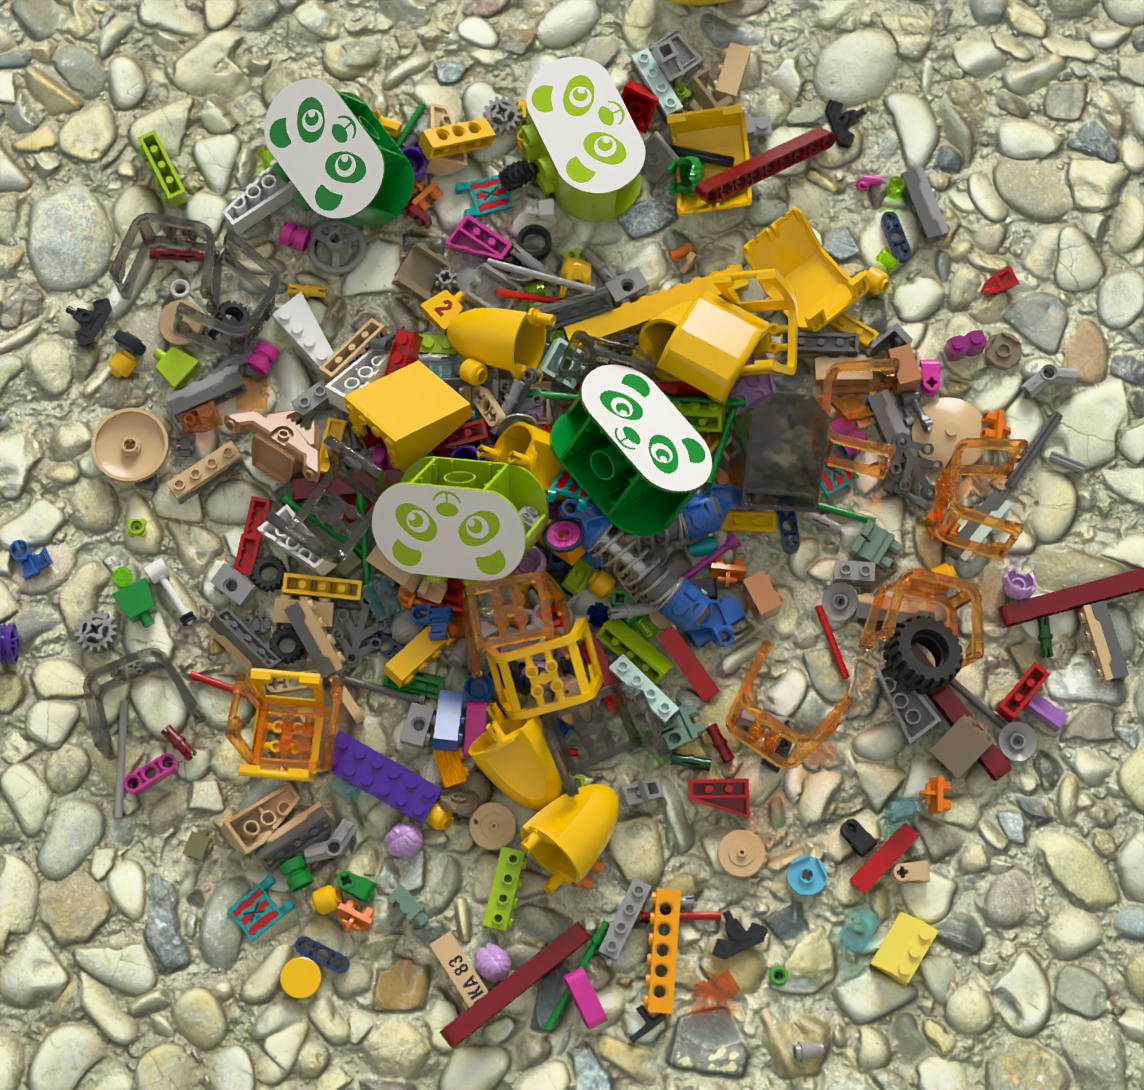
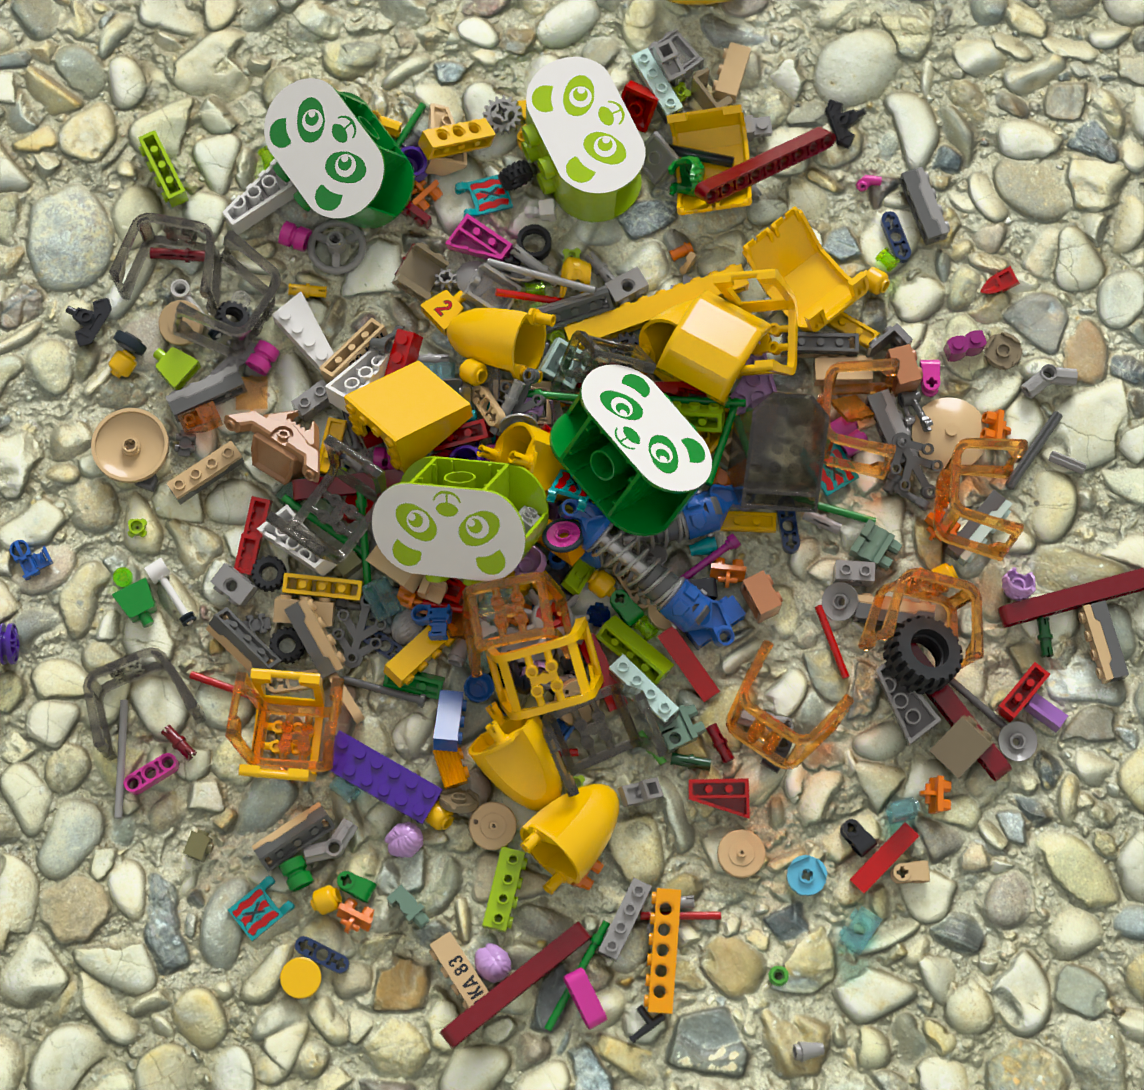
light grey gear [74,610,118,653] -> none
tan wedge [220,783,301,855] -> none
light grey brick [400,702,436,750] -> none
lime plate [419,334,457,356] -> none
dark pink beam [464,701,487,758] -> none
light grey pin [607,602,660,620] -> none
clear orange slope [692,969,741,1003] -> none
black piece [712,910,768,960] -> none
light yellow slope [870,912,938,985] -> none
clear neon green bush [886,176,905,199] -> none

